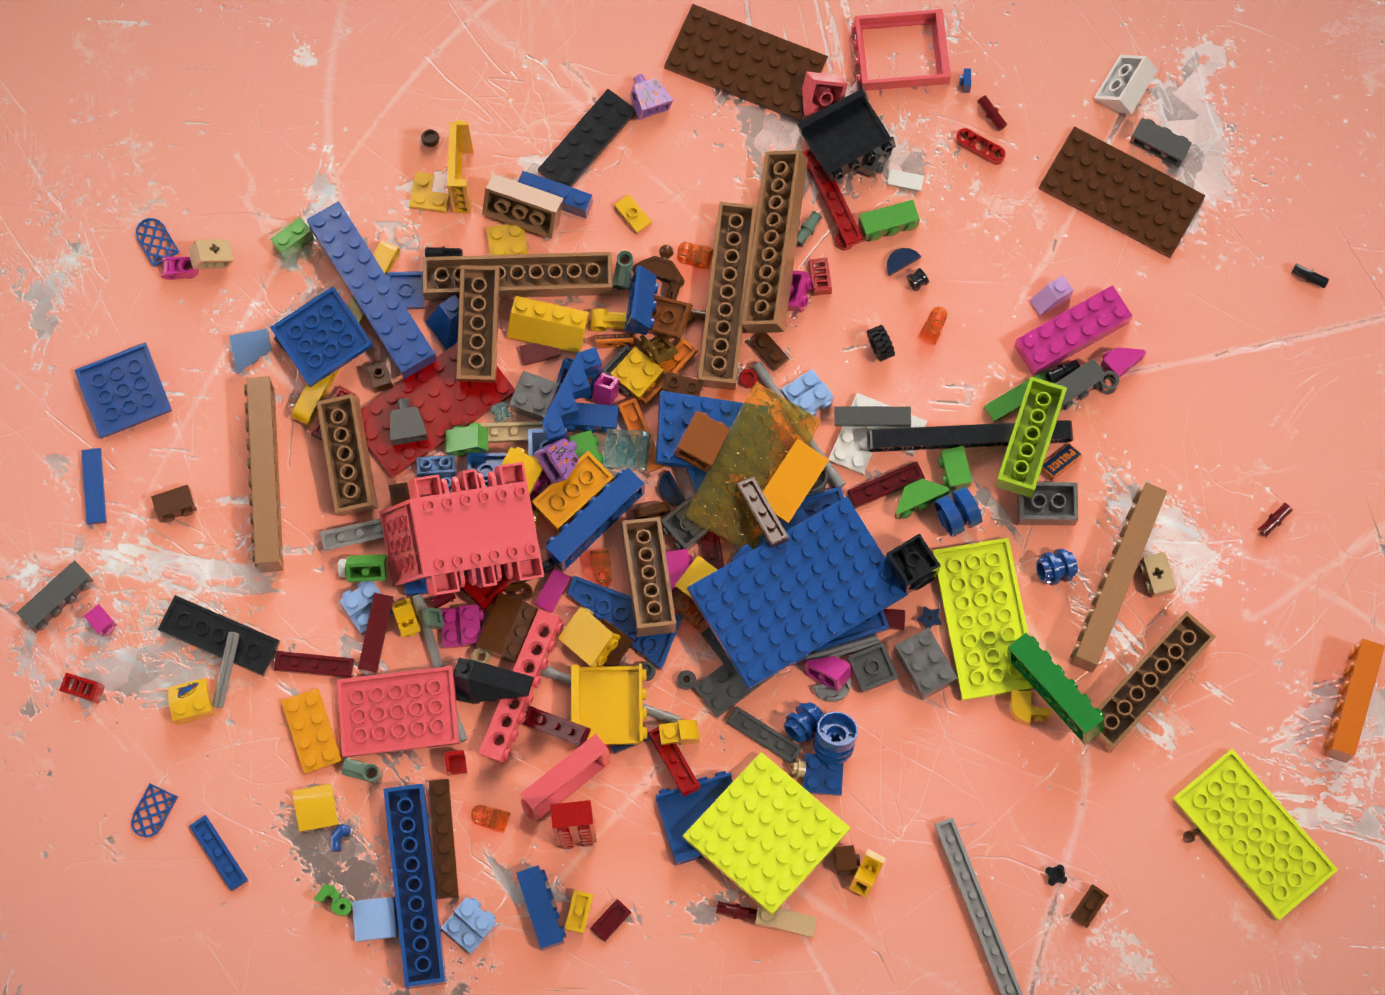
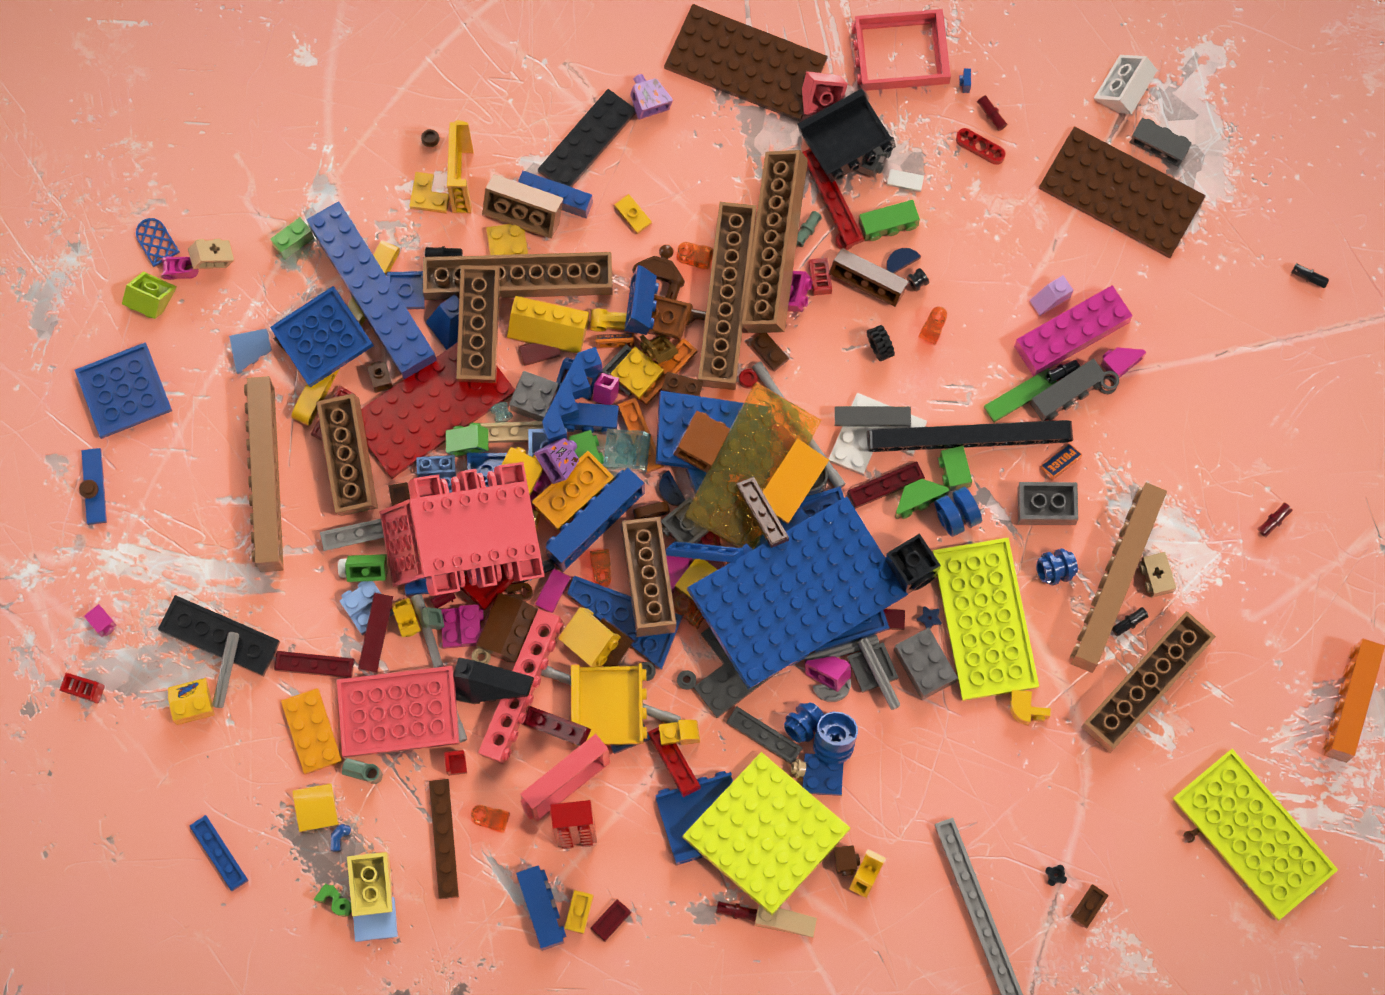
dark grey brick [16,560,94,633] -> none
blue window [131,783,178,838] -> none
reddish brown brick [151,484,197,523] -> none
blue brick [383,783,447,989] -> none
dark grey torso [390,398,428,446] -> none
light blue plate [441,897,497,955] -> none
sand green piece [613,250,634,291] -> none
light blue plate [781,369,834,421] -> none
lime brick [995,376,1067,498] -> none
green brick [1008,633,1104,745] -> none
none -> reddish brown plate [79,480,99,499]
none -> lime slope [122,271,177,319]
none -> light yellow slope [347,852,393,917]
none -> blue tile [665,541,744,563]
none -> reddish brown brick [829,248,909,307]
none -> light grey axle [858,638,900,710]
none -> black axle [1112,607,1149,636]

